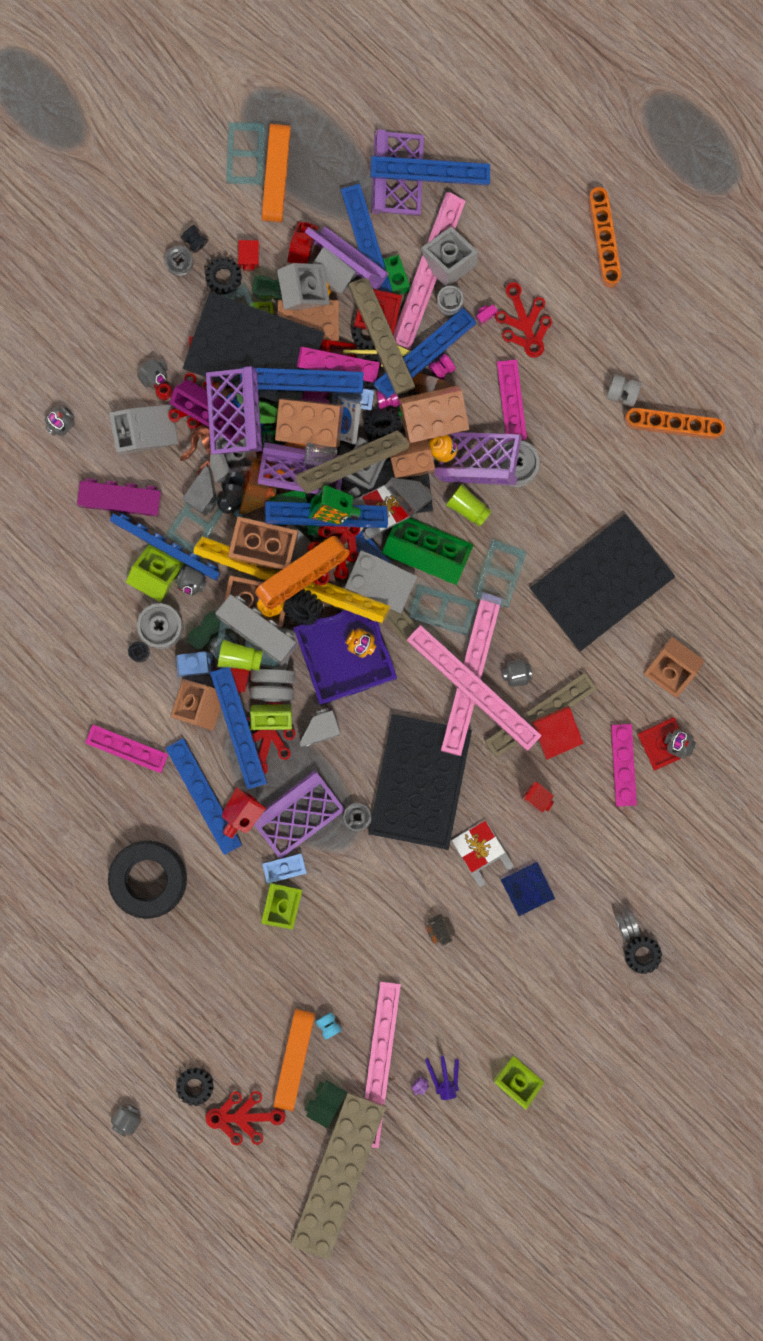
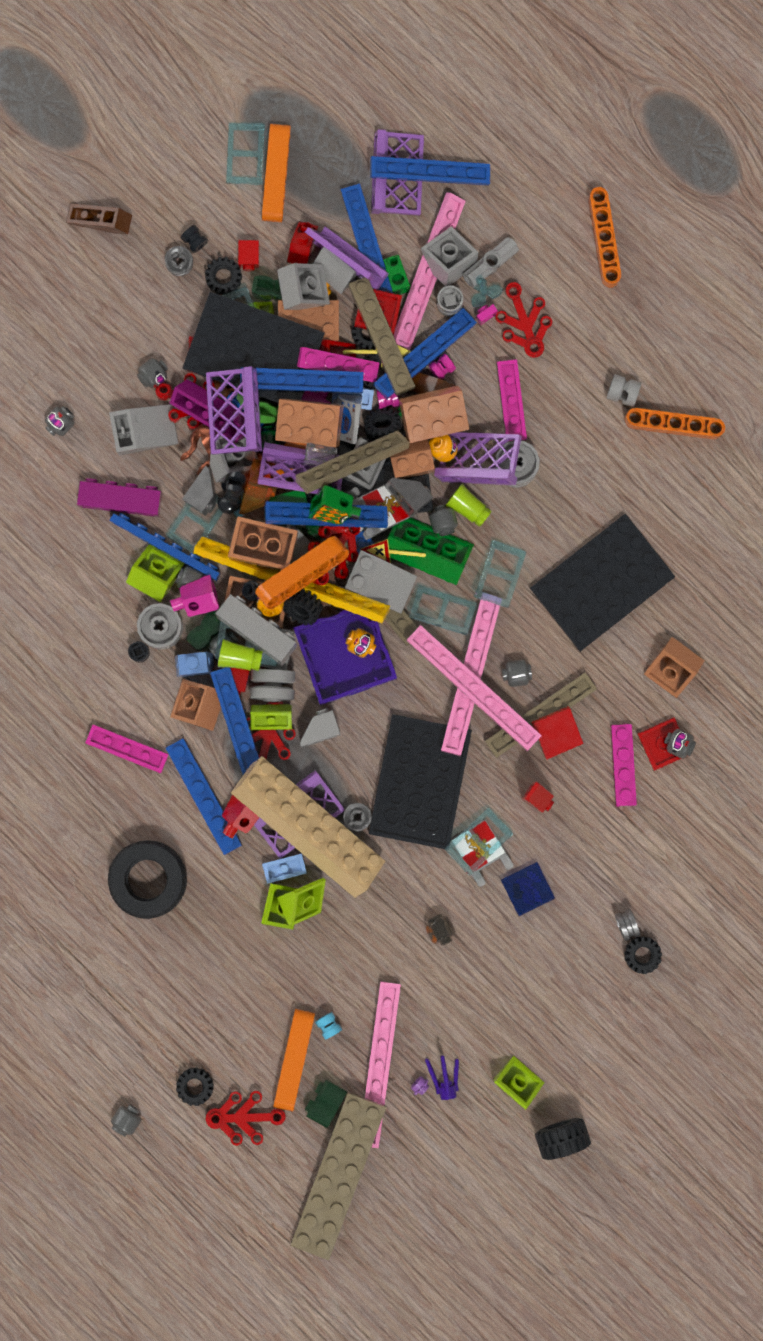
none -> reddish brown slope [66,203,132,235]
none -> dark pink torso [170,575,219,617]
none -> tan brick [231,756,385,898]
none -> black plate [242,580,260,601]
none -> lime slope [277,878,326,926]
none -> piece [360,539,426,563]
none -> dark grey head [429,505,458,536]
none -> clear light blue window [444,808,513,876]
none -> light grey piece [462,237,519,288]
none -> clear light blue plant [471,278,503,307]
none -> black tyre [535,1118,591,1160]

